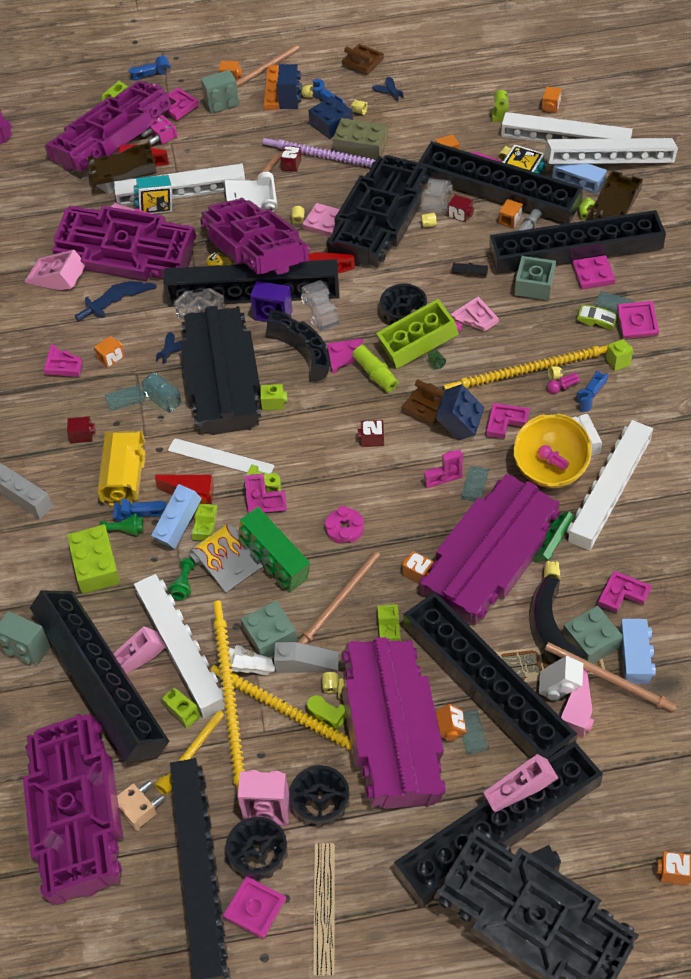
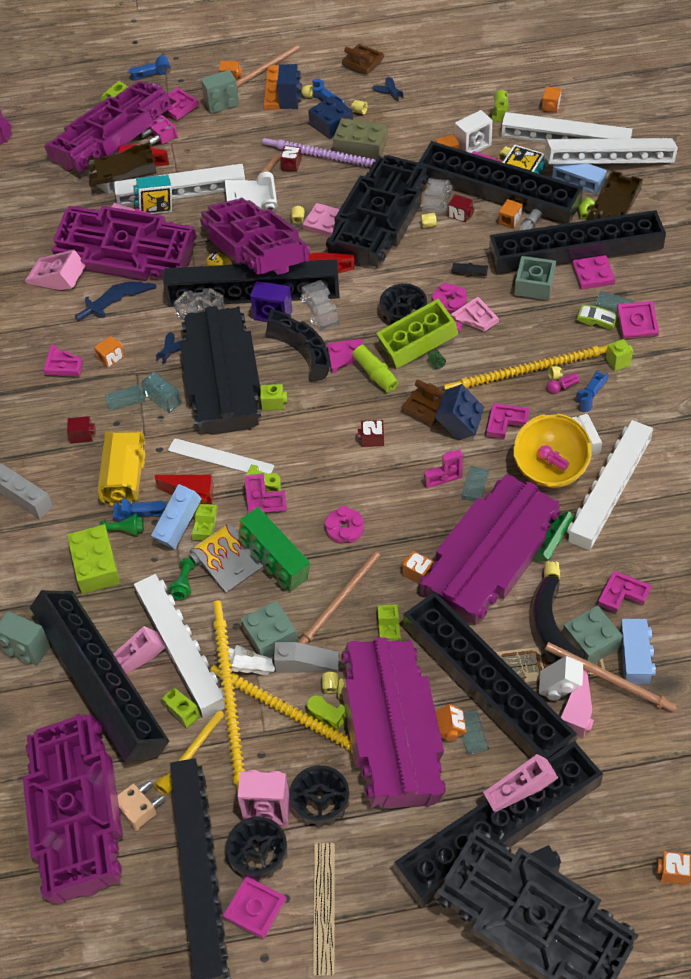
none -> dark pink plate [432,283,467,314]
none -> white brick [455,110,492,153]

